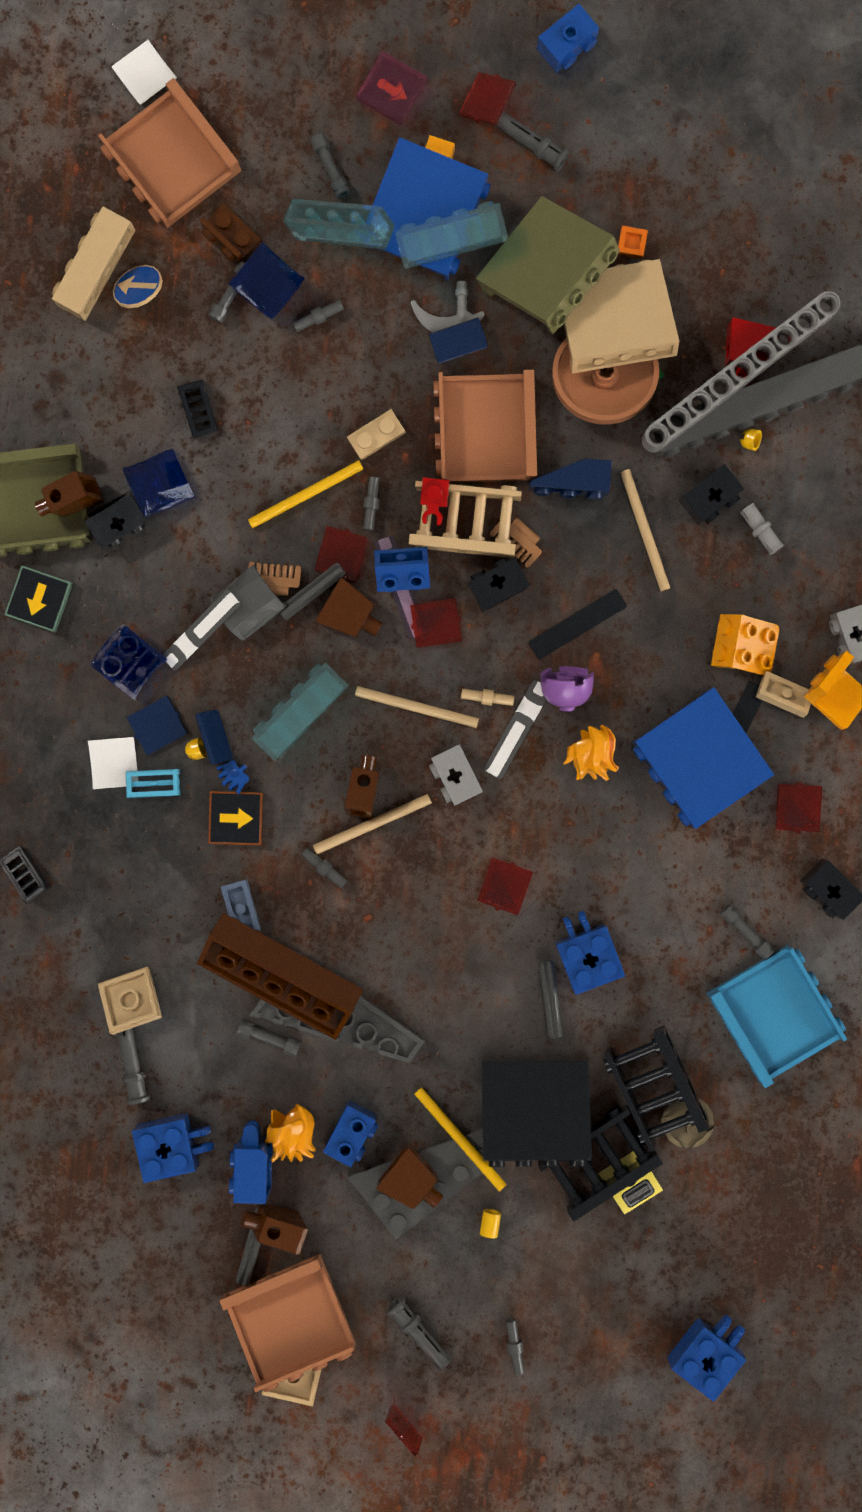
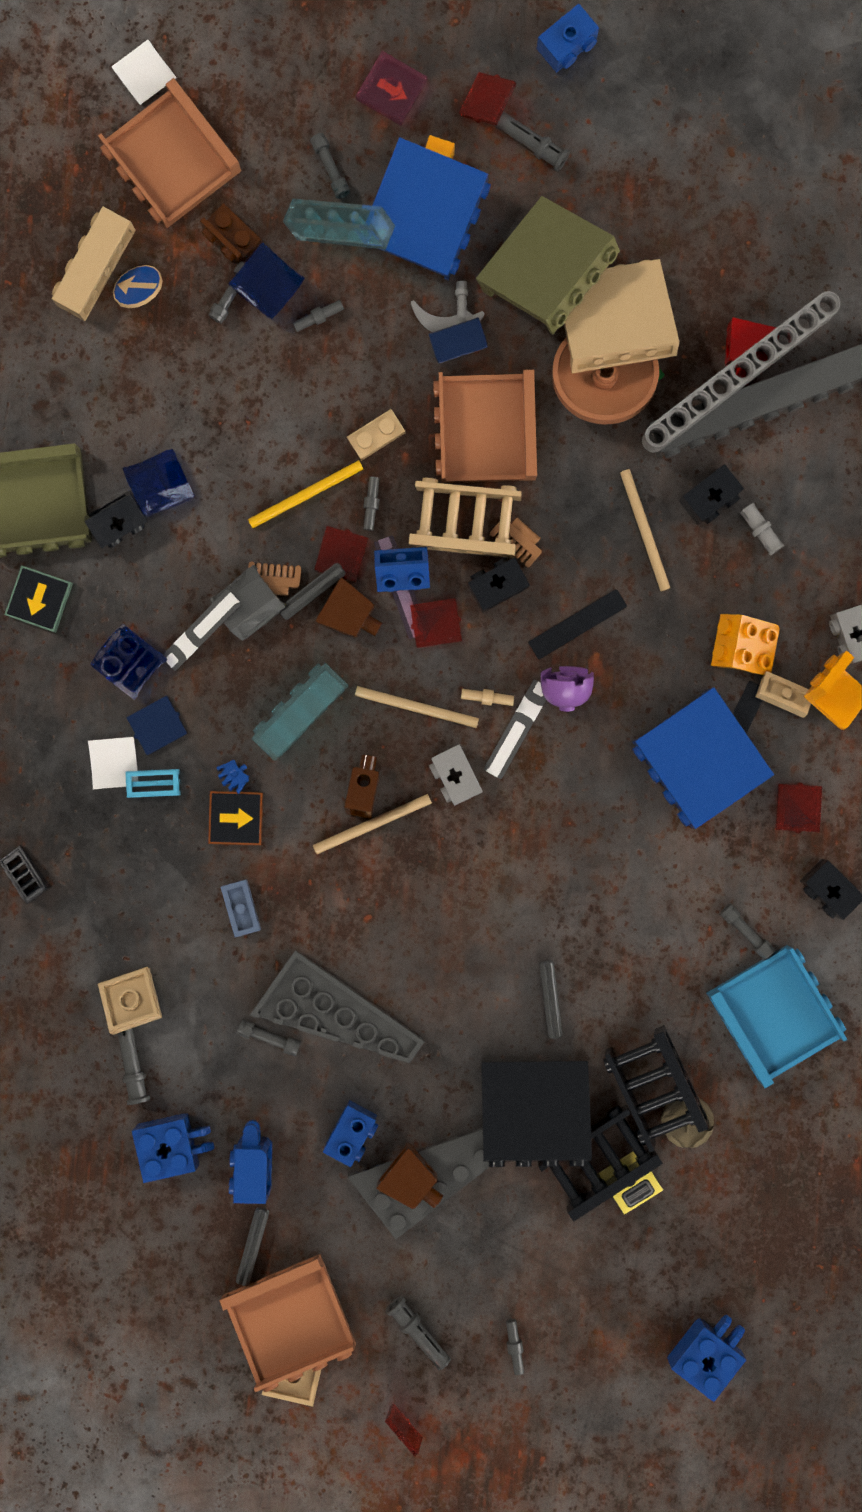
reddish brown torso [35,471,104,517] -> none
black slope [177,379,218,438] -> none
yellow hinge [185,737,207,760] -> none
dark blue slope [195,710,233,765] -> none
reddish brown slope [197,913,363,1040] -> none
reddish brown torso [241,1204,308,1255] -> none
light orange hair [265,1104,316,1162] -> none
dark grey bar [301,848,348,889] -> none
clear light blue brick [395,201,508,269] -> none
yellow axle [414,1087,507,1192] -> none
red plate [420,477,450,525] -> none
clear red piece [477,857,533,915] -> none
yellow hinge [479,1209,501,1238] -> none
dark blue slope [528,458,612,500] -> none
blue hinge [555,911,625,995] -> none
light orange hair [563,725,619,781] -> none
orange plate [618,226,648,259] -> none
yellow hinge [740,428,762,451] -> none

